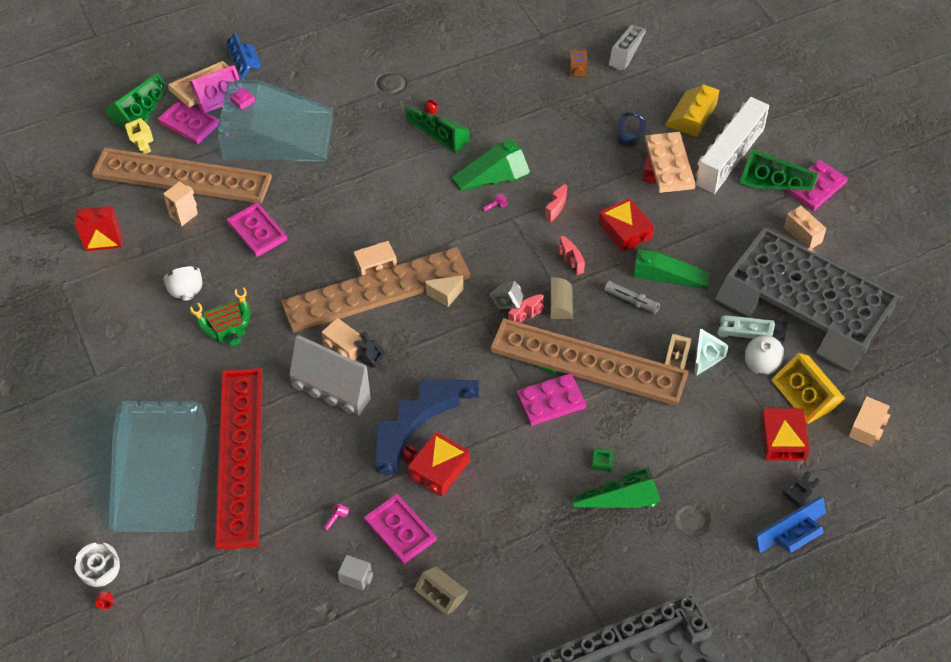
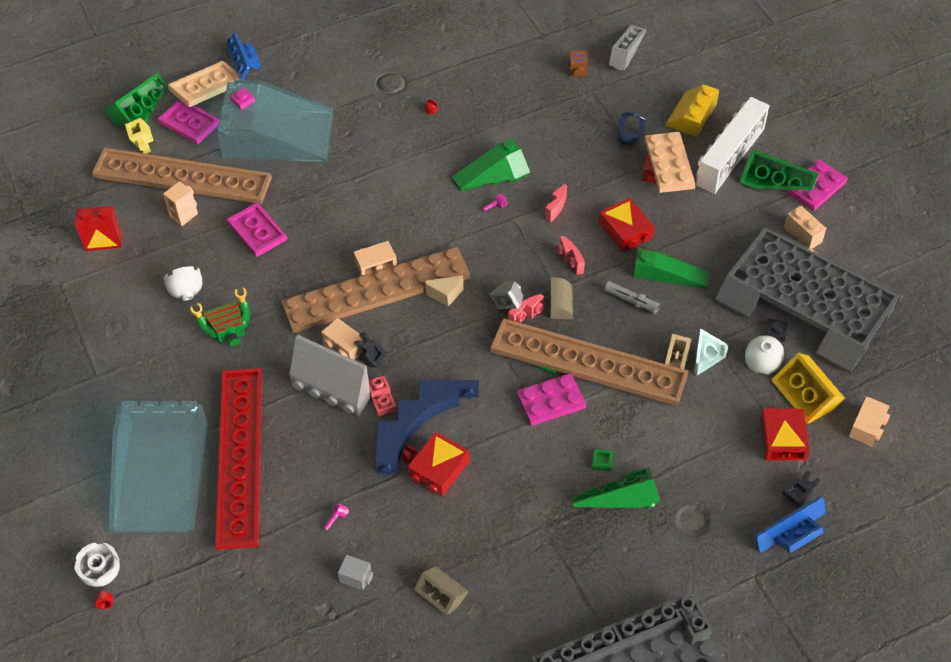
dark pink plate [189,65,243,114] -> none
dark pink plate [364,494,436,565] -> none
green wedge [405,106,470,154] -> none
light aqua plate [717,316,775,339] -> none
none -> coral slope [368,375,397,417]

